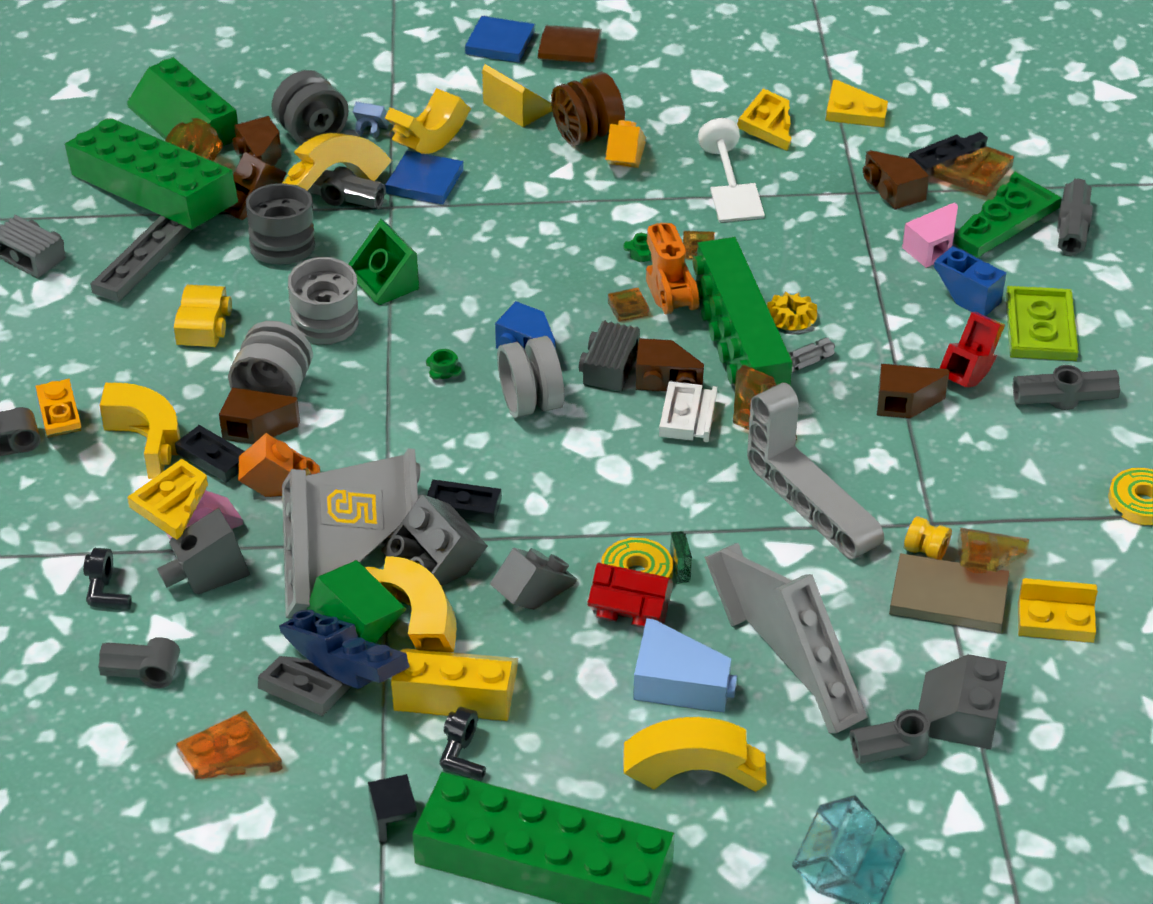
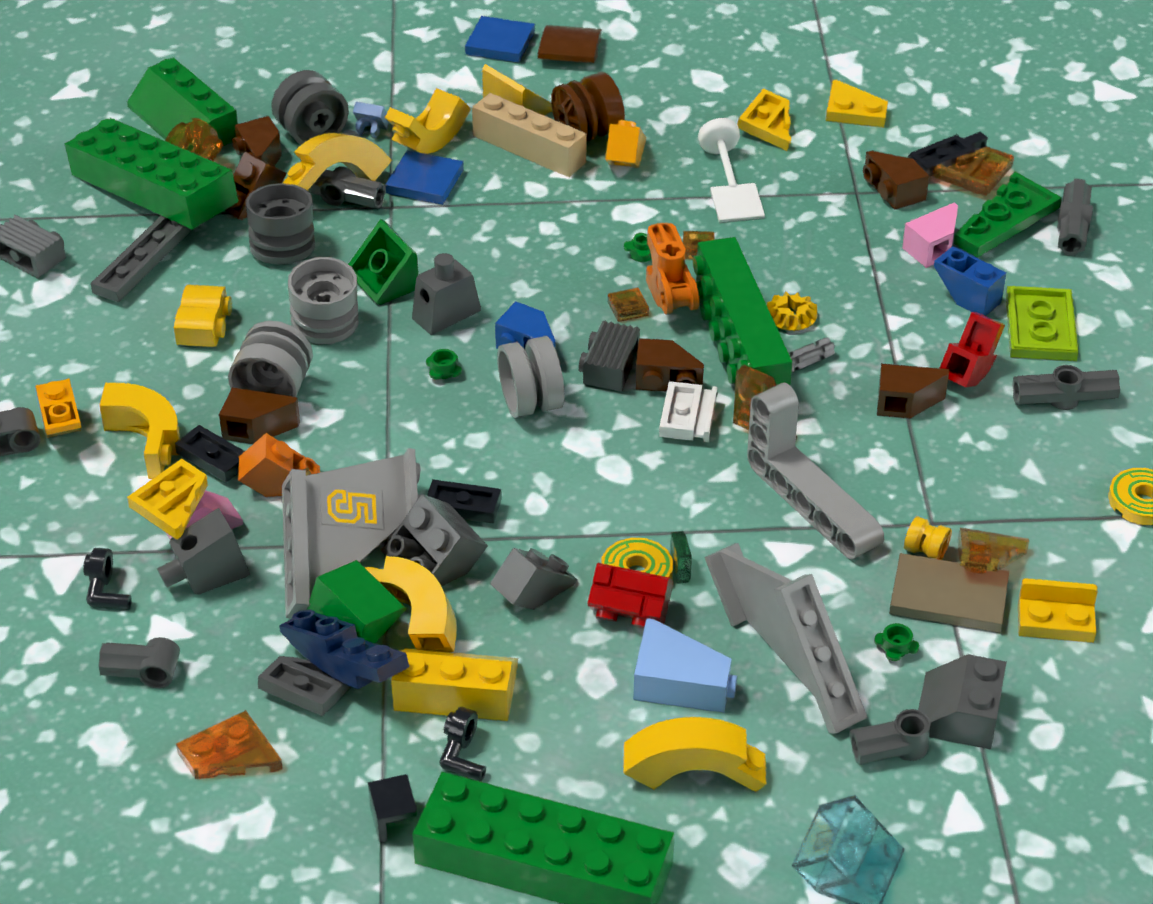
none -> dark grey torso [412,253,481,335]
none -> tan brick [472,93,586,177]
none -> green plate [874,623,919,661]

